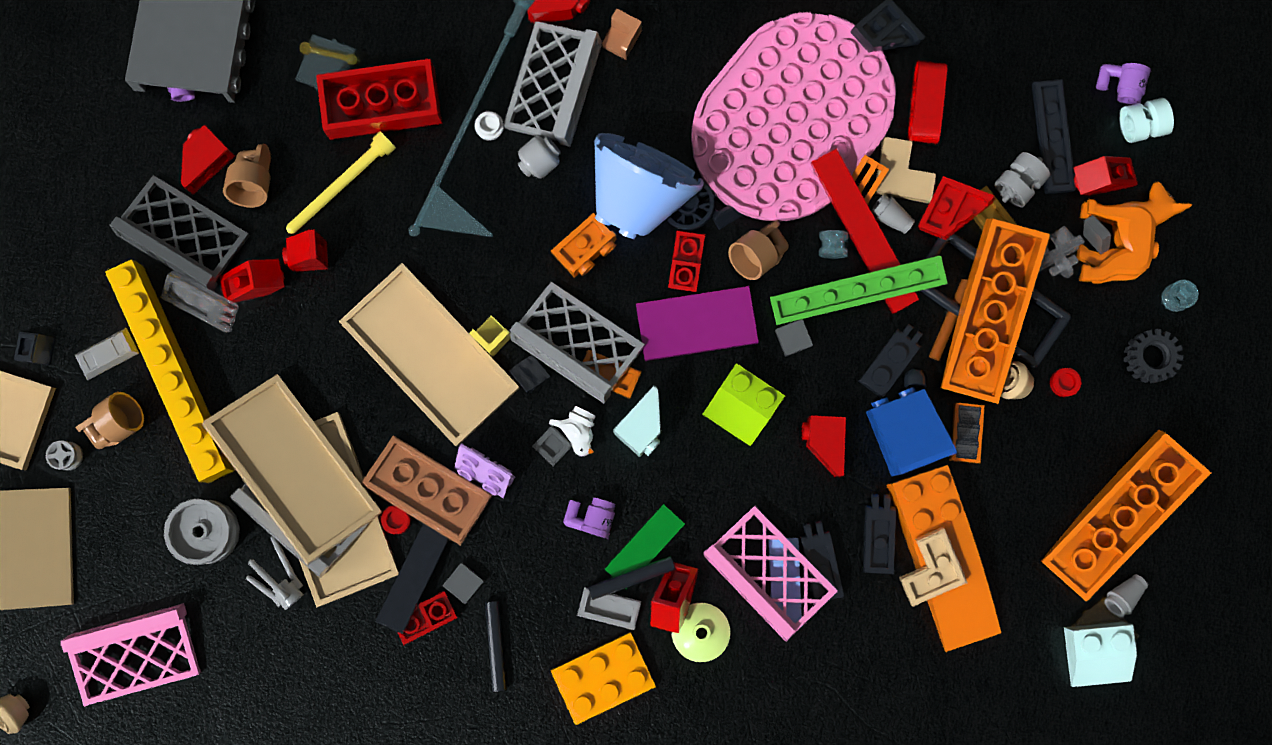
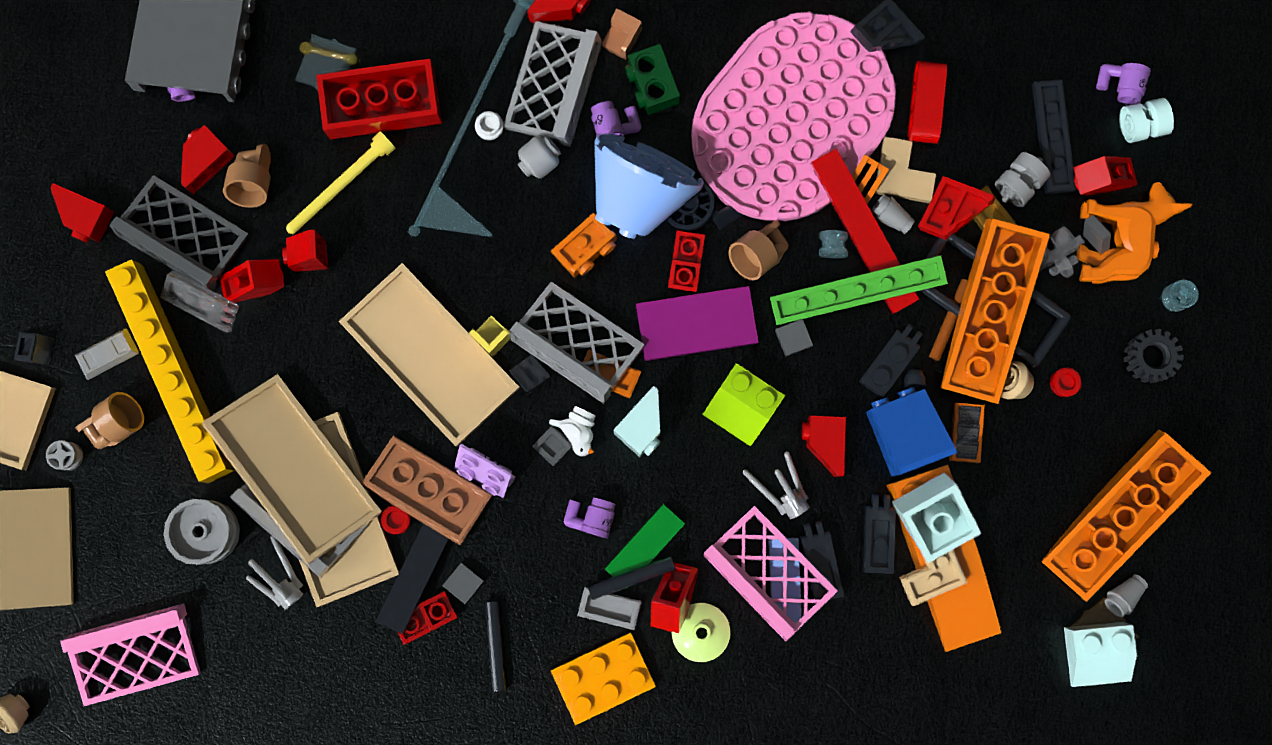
none -> red slope [50,183,114,243]
none -> medium lavender piece [591,101,642,137]
none -> dark green brick [625,44,680,115]
none -> light grey plant [743,452,810,519]
none -> light aqua slope [892,473,981,563]

